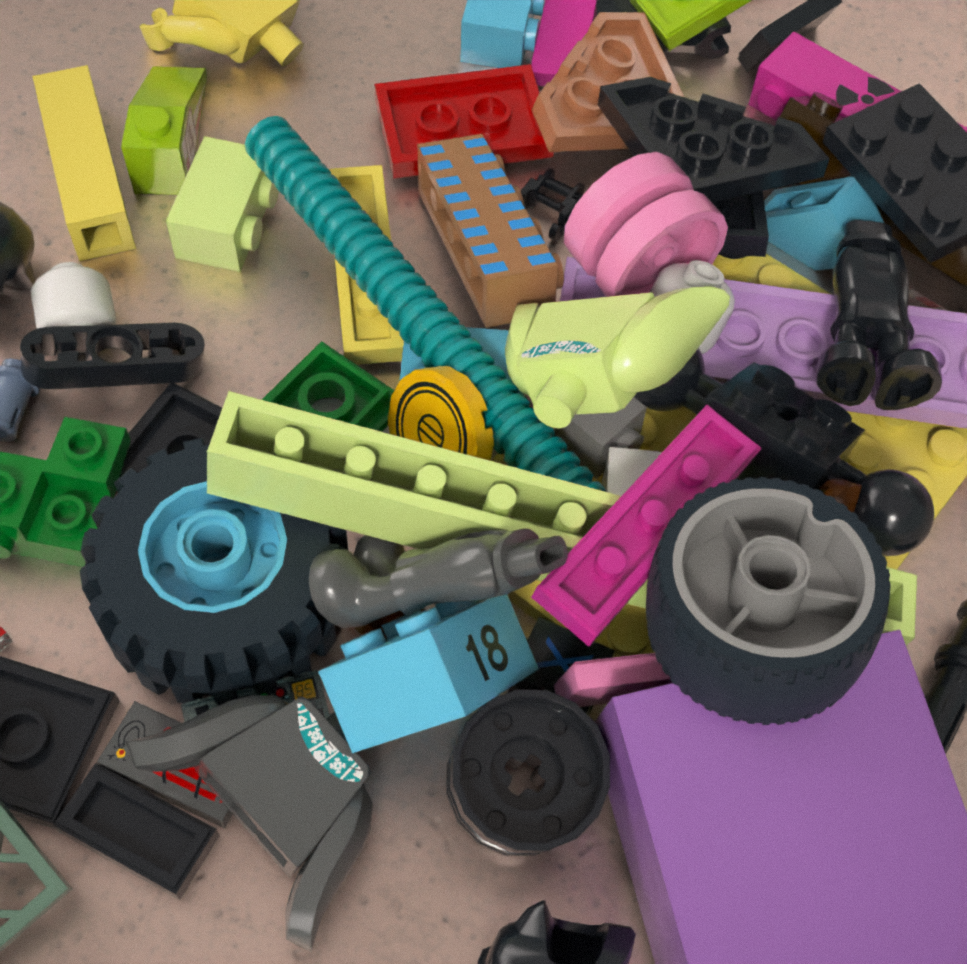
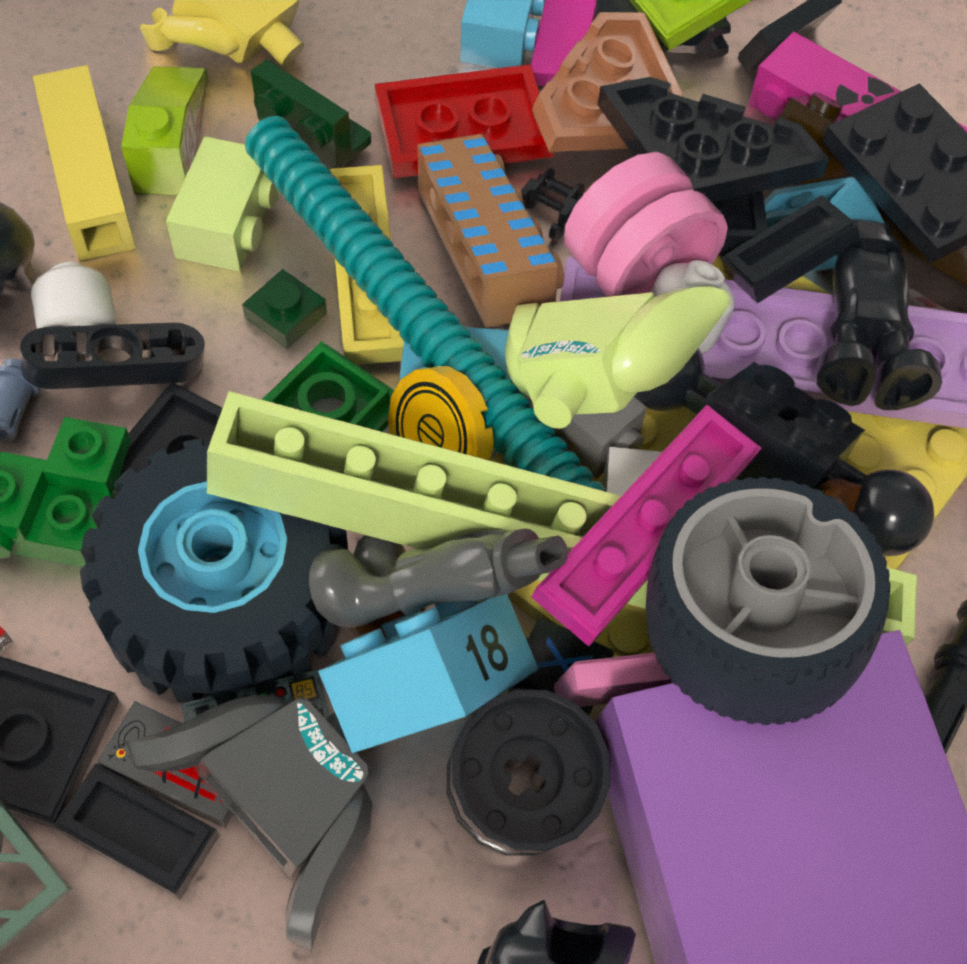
none -> dark green plate [242,269,327,349]
none -> dark green bracket [250,59,372,168]
none -> black tile [721,195,860,304]

